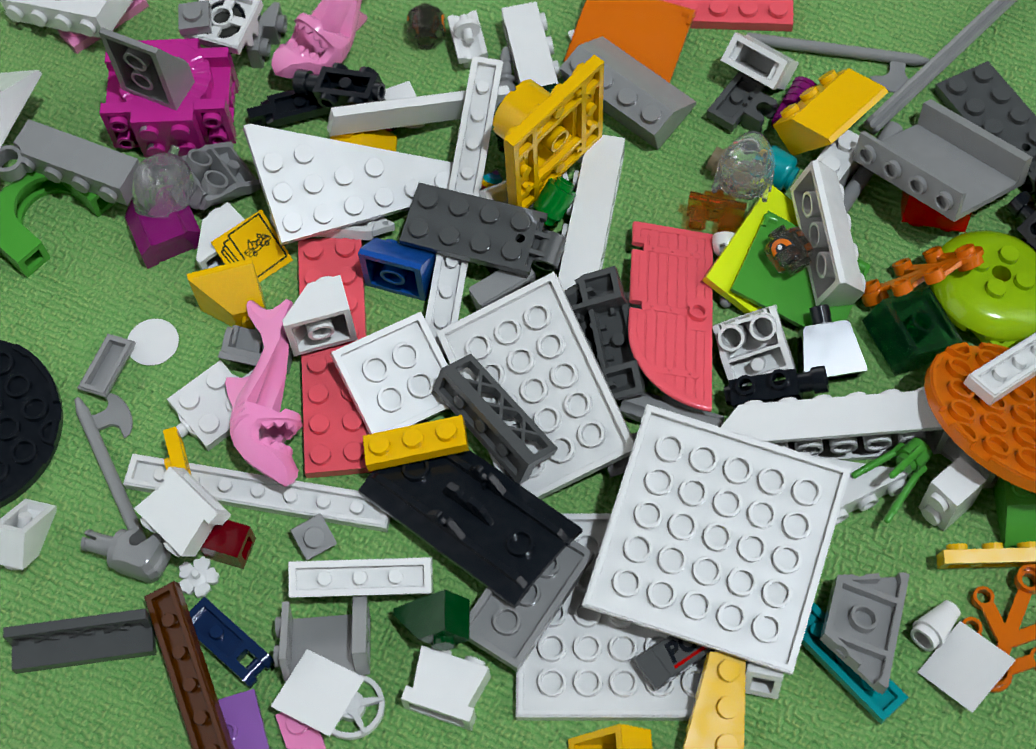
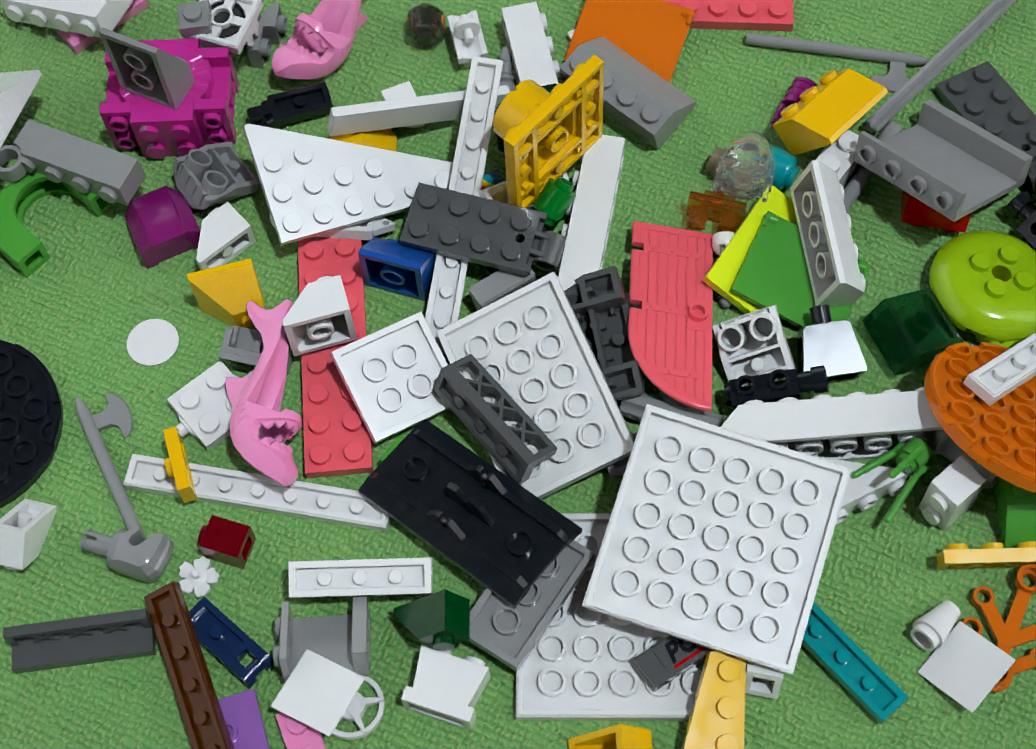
light grey tile [77,334,136,398] -> none
clear helmet [132,145,194,217] -> none
white hips [134,466,231,557] -> none
yellow sticker [211,209,293,282] -> none
light grey plate [290,513,337,560] -> none
black brick [292,63,385,109] -> none
yellow plate [363,415,469,471] -> none
dark grey plate [706,71,778,134] -> none
white hips [721,32,799,90] -> none
clear smoke head [764,225,814,276] -> none
light grey wing [820,572,910,694] -> none
orange plant [861,243,984,307] -> none

